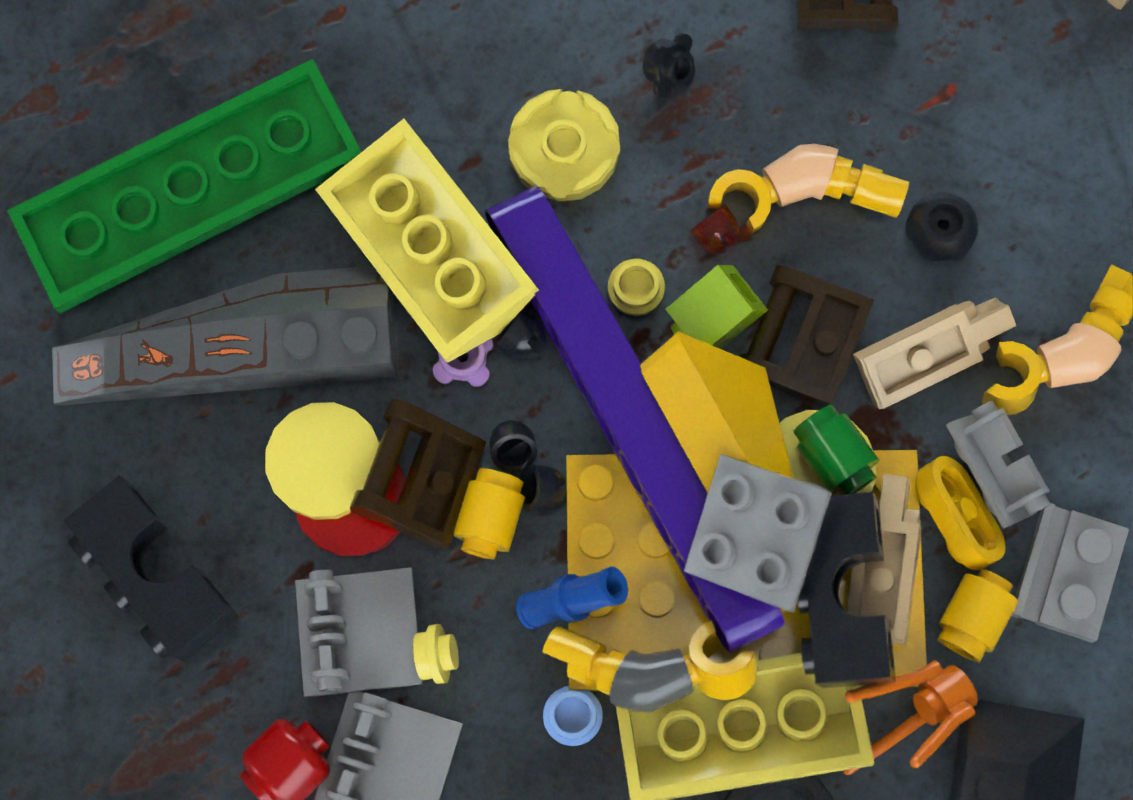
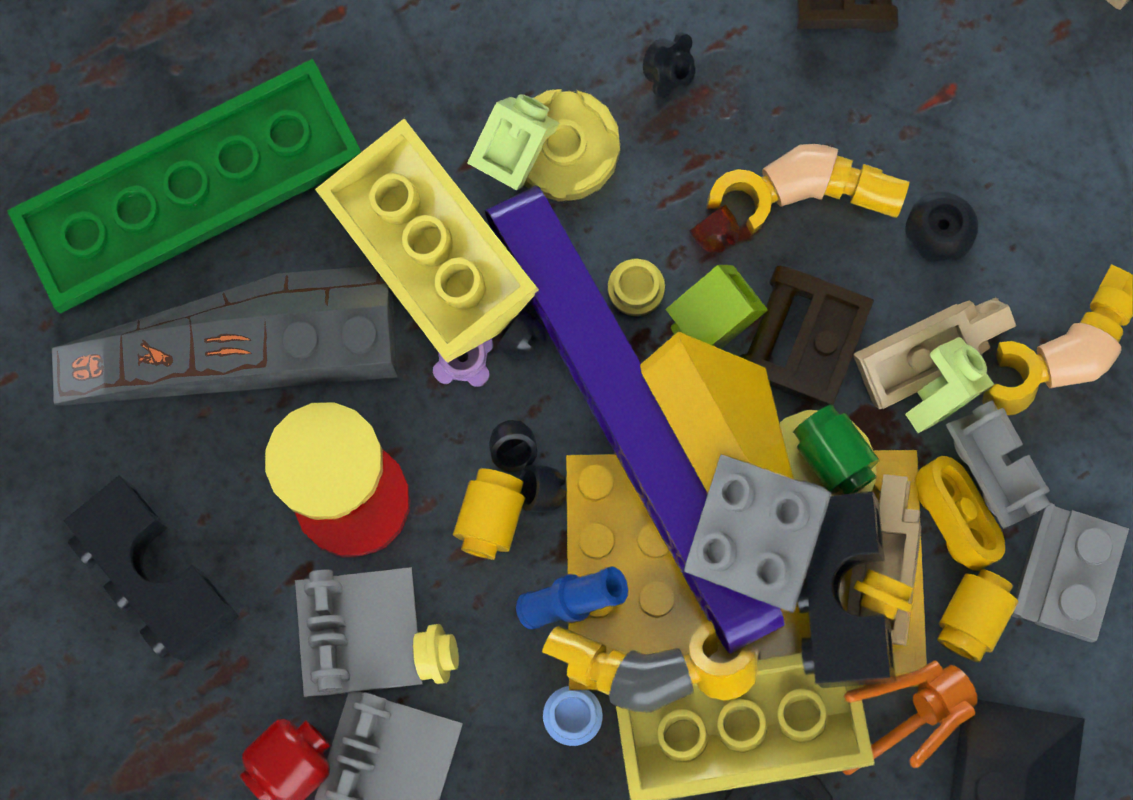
dark brown plate [349,399,486,550] -> none
none -> yellowish green bracket [467,94,559,190]
none -> yellow plate [853,568,914,620]
none -> yellowish green bracket [905,337,994,433]

